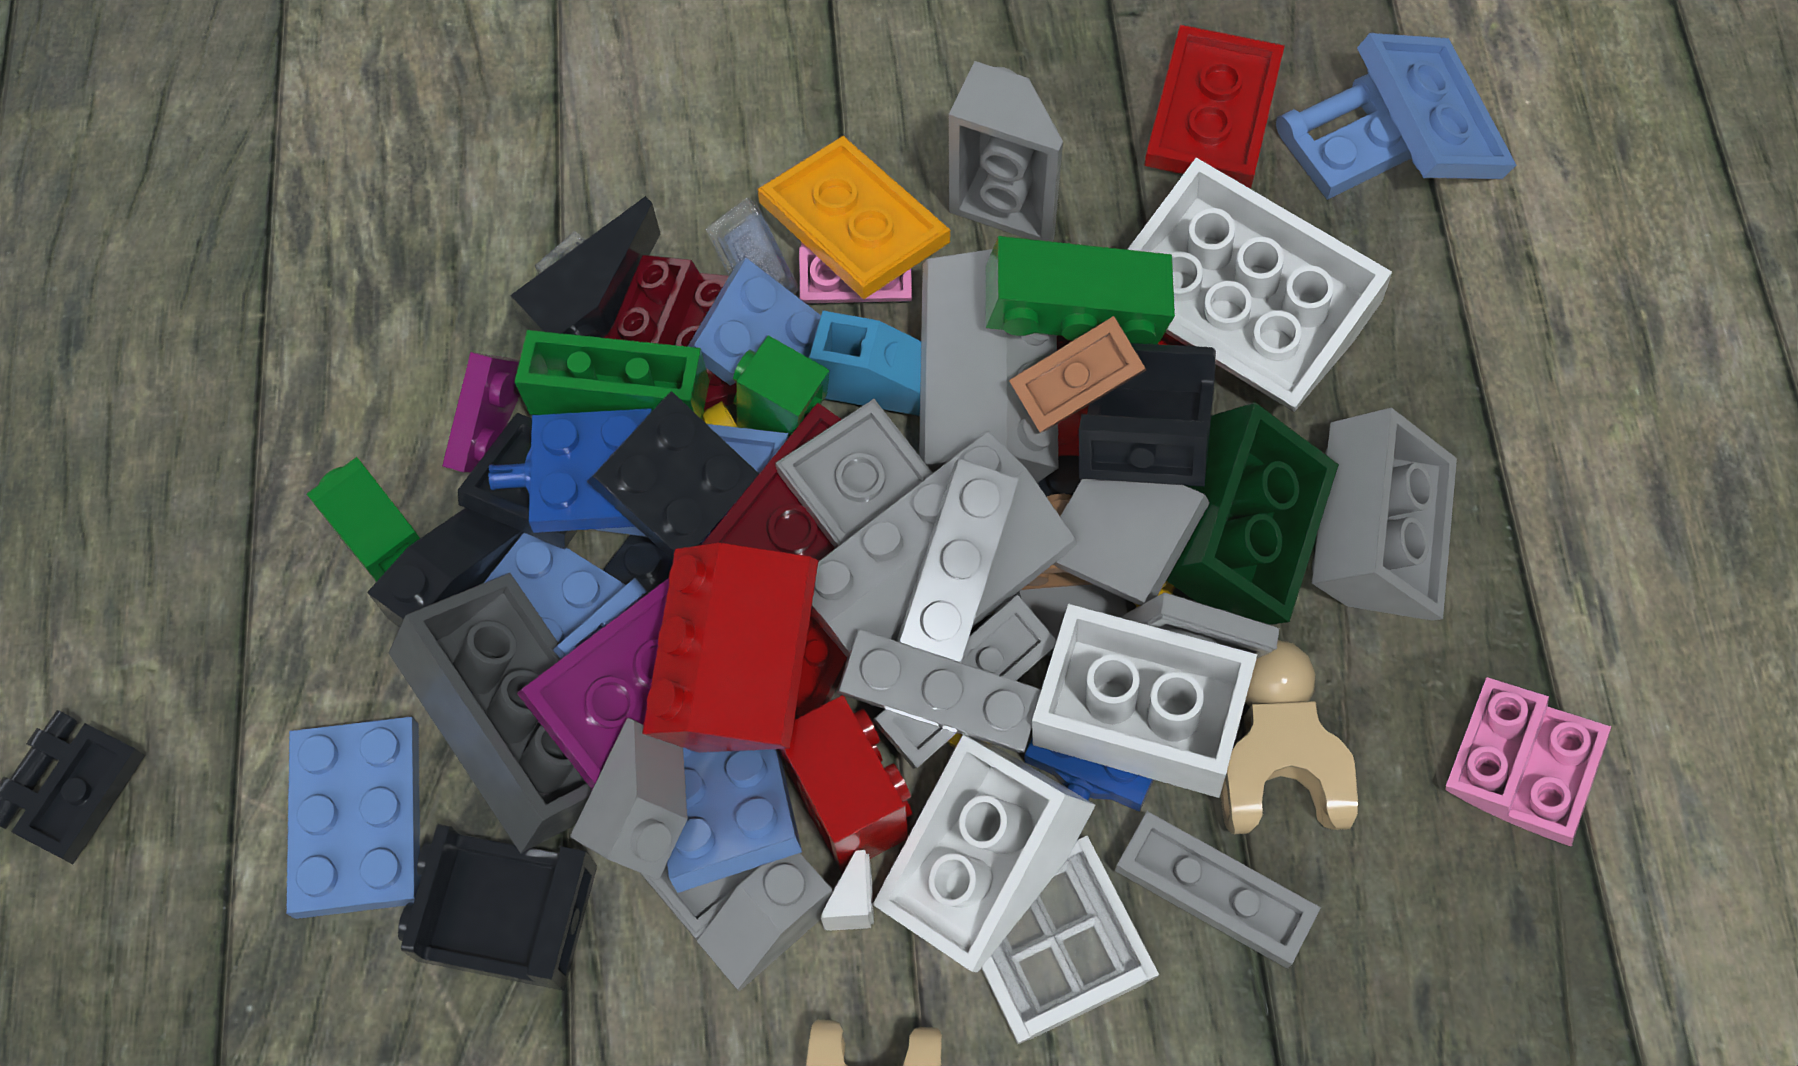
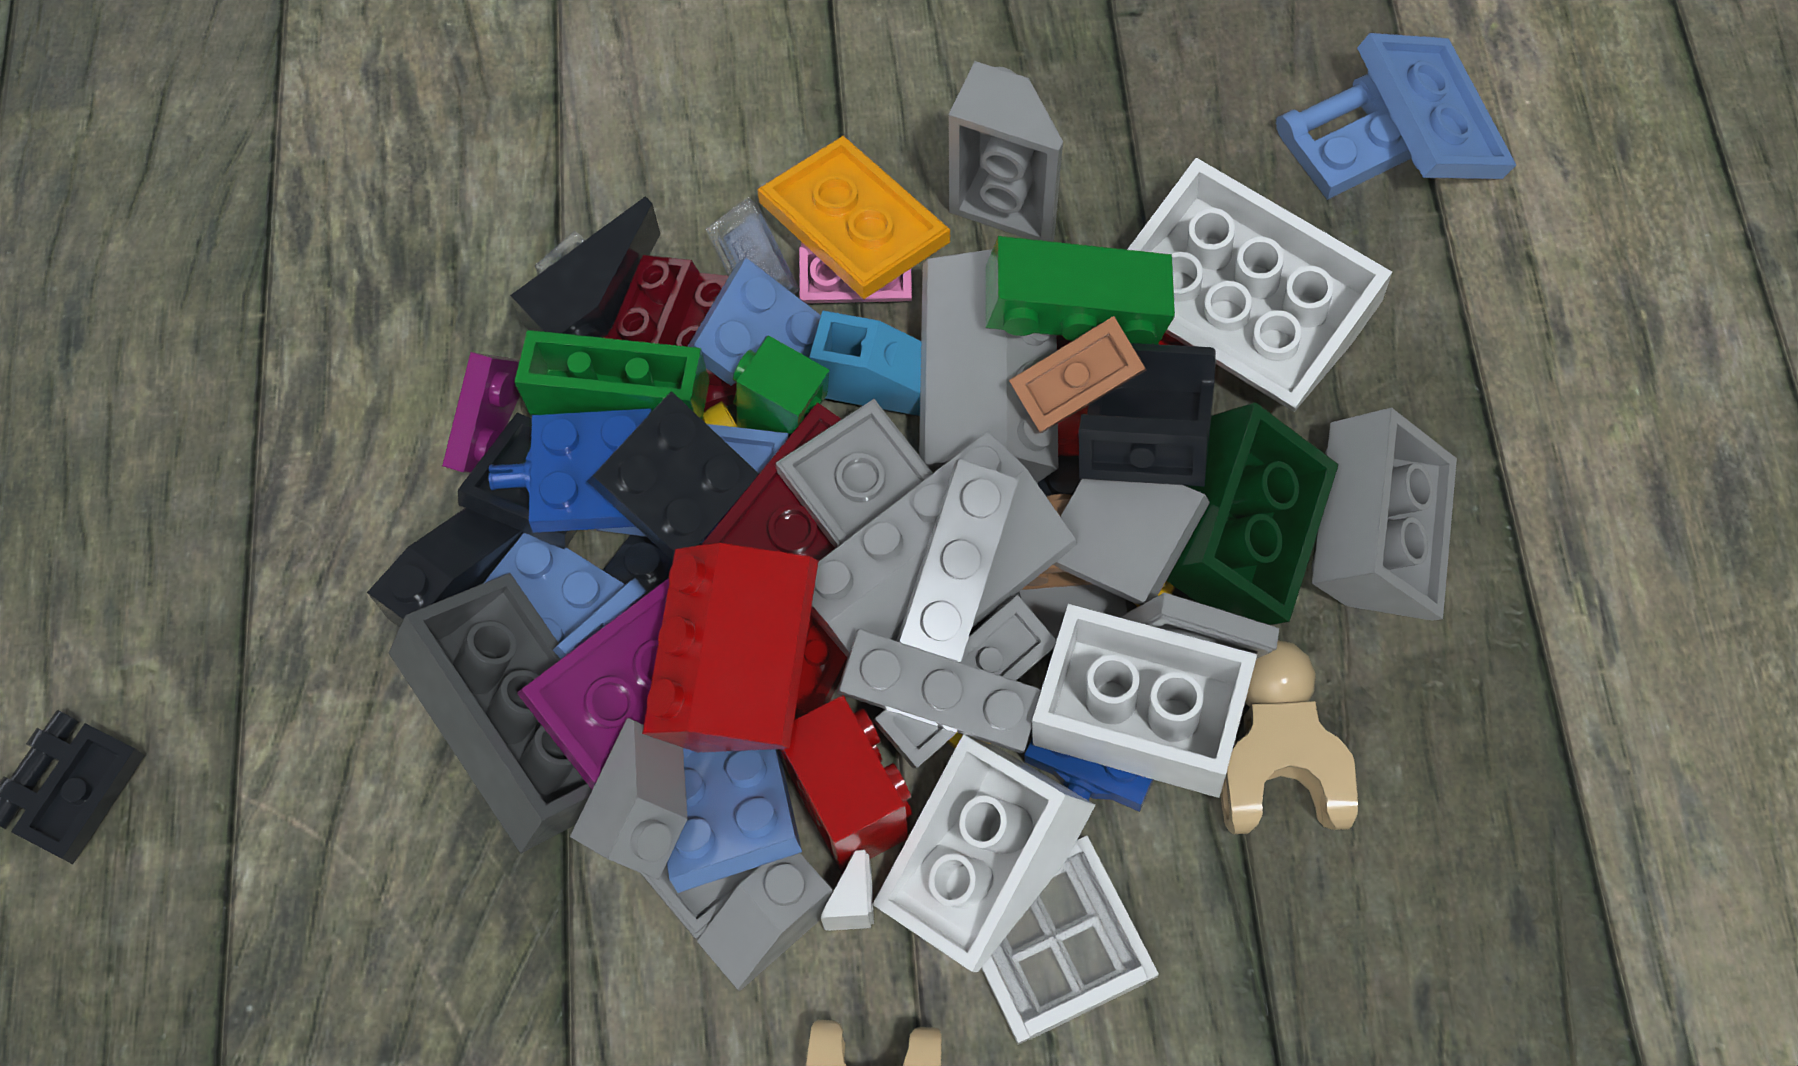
medium blue plate [287,717,421,919] -> none
green slope [306,457,420,582] -> none
black panel [398,824,597,991] -> none
light grey plate [1115,811,1321,969] -> none
red plate [1144,25,1285,188] -> none
bright pink slope [1446,677,1611,847] -> none

